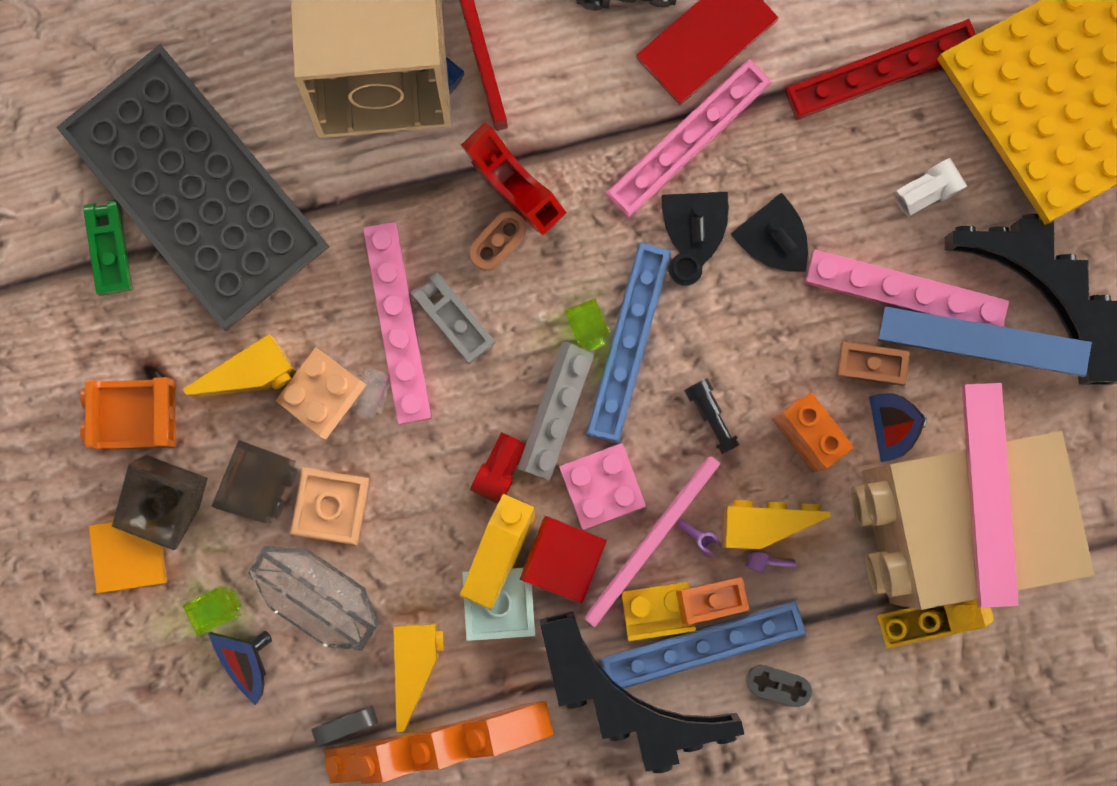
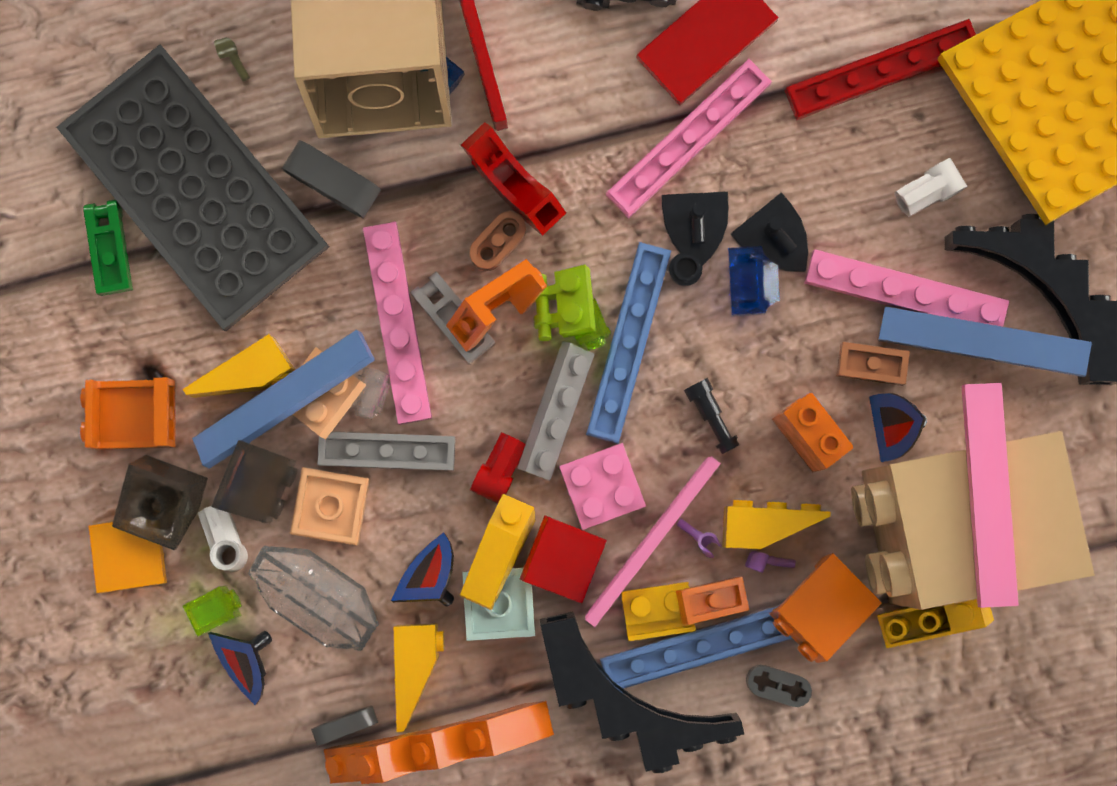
none -> medium blue tile [192,330,375,469]
none -> white piece [198,502,248,572]
none -> olive hand [214,37,250,81]
none -> dark grey beam [282,140,381,219]
none -> light grey plate [317,432,456,471]
none -> shield [391,532,454,607]
none -> orange panel [446,259,547,352]
none -> lime plate [533,264,596,341]
none -> clear blue slope [728,246,780,317]
none -> orange panel [769,553,882,663]

